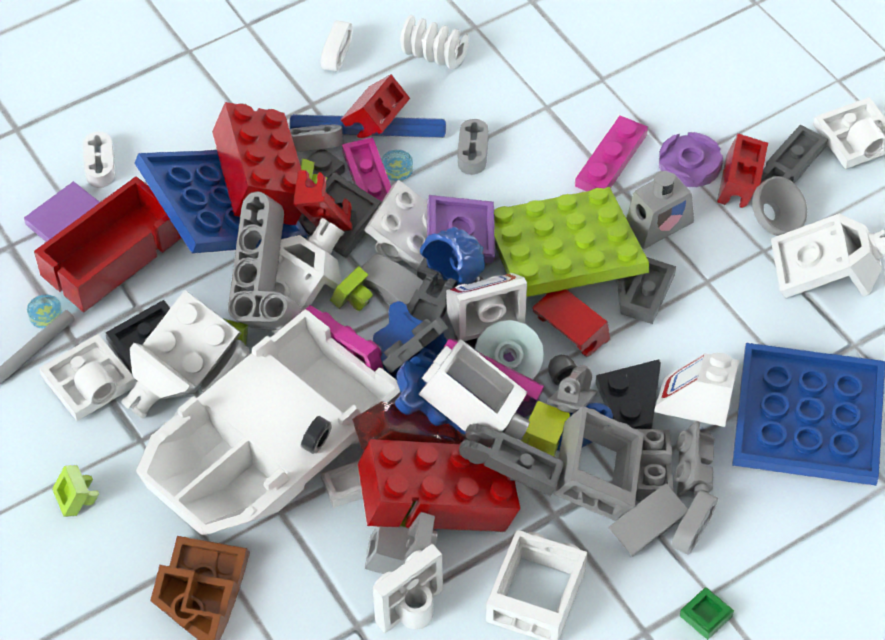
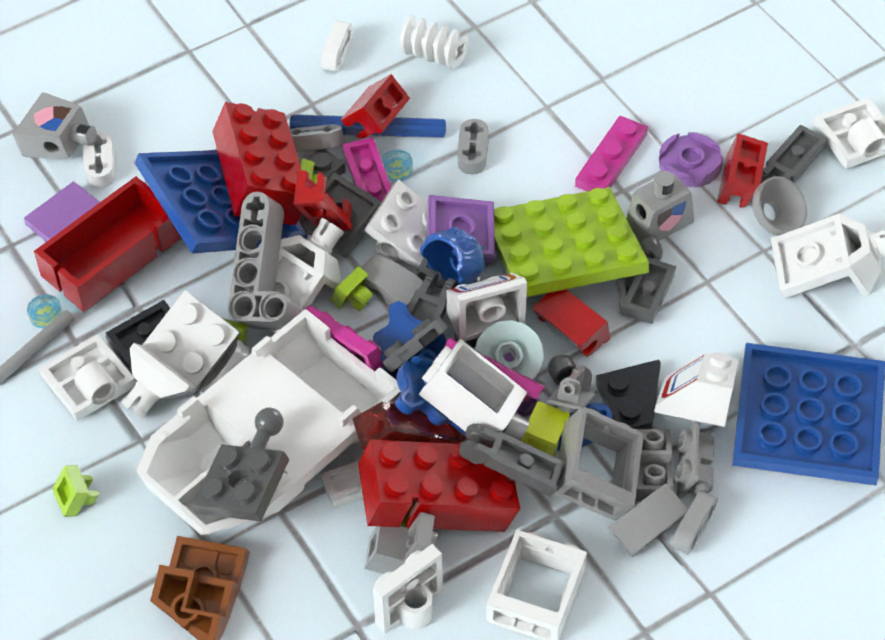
black tile [301,416,332,454] -> none
green tile [680,587,734,640] -> none
none -> light grey torso [13,92,97,159]
none -> dark grey plate [192,407,290,522]
none -> dark grey hinge [639,236,663,261]

